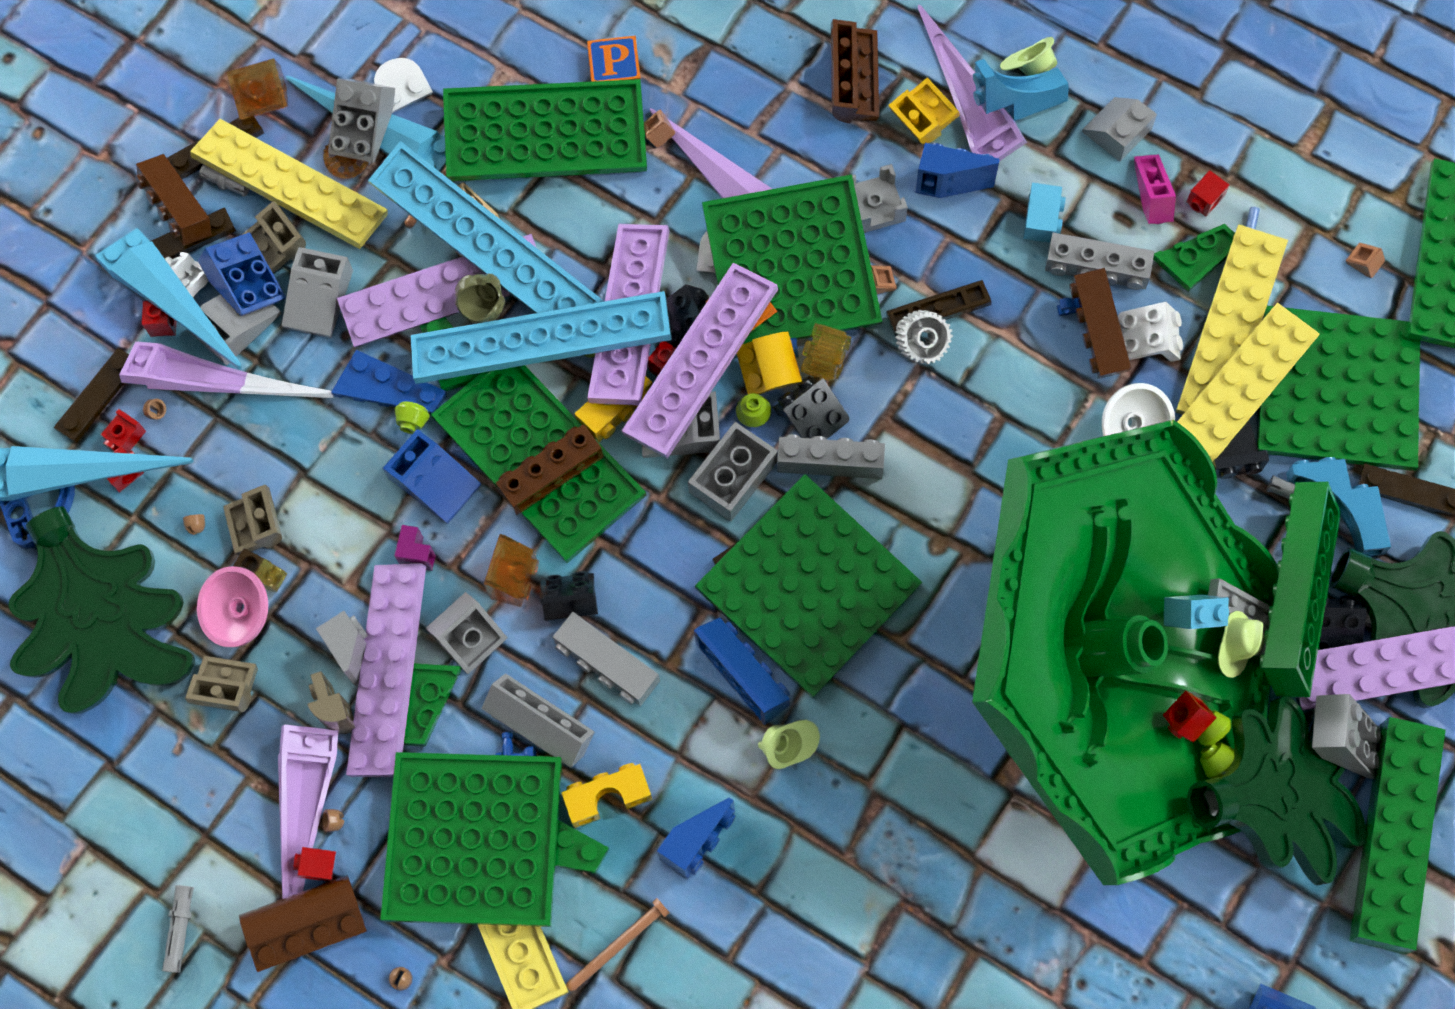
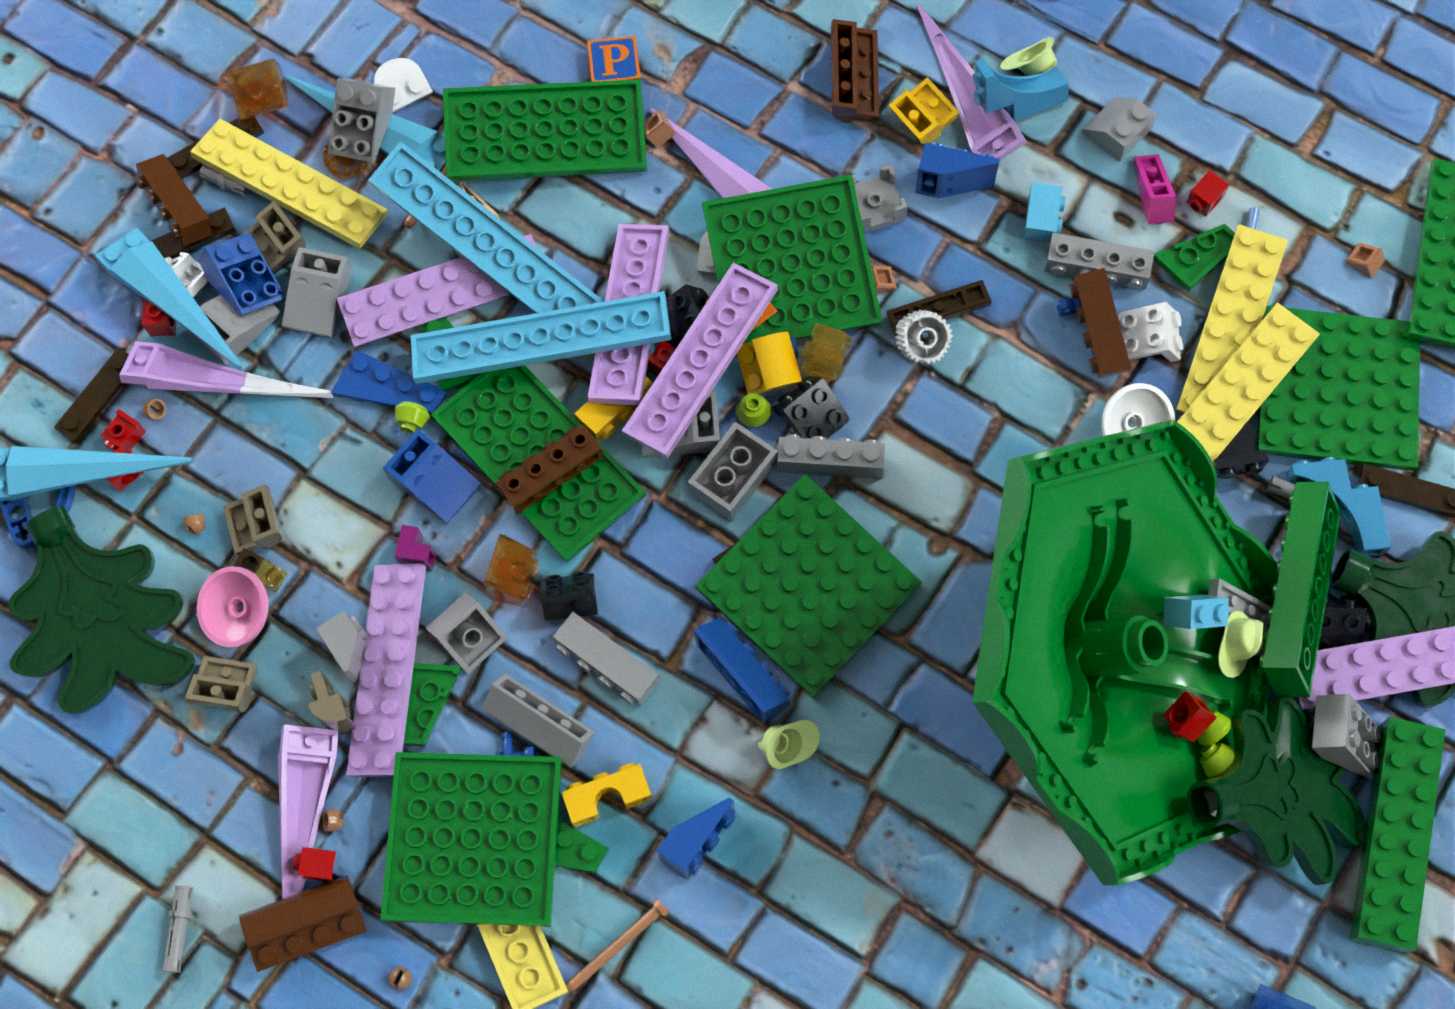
olive hair [455,273,505,324] -> none

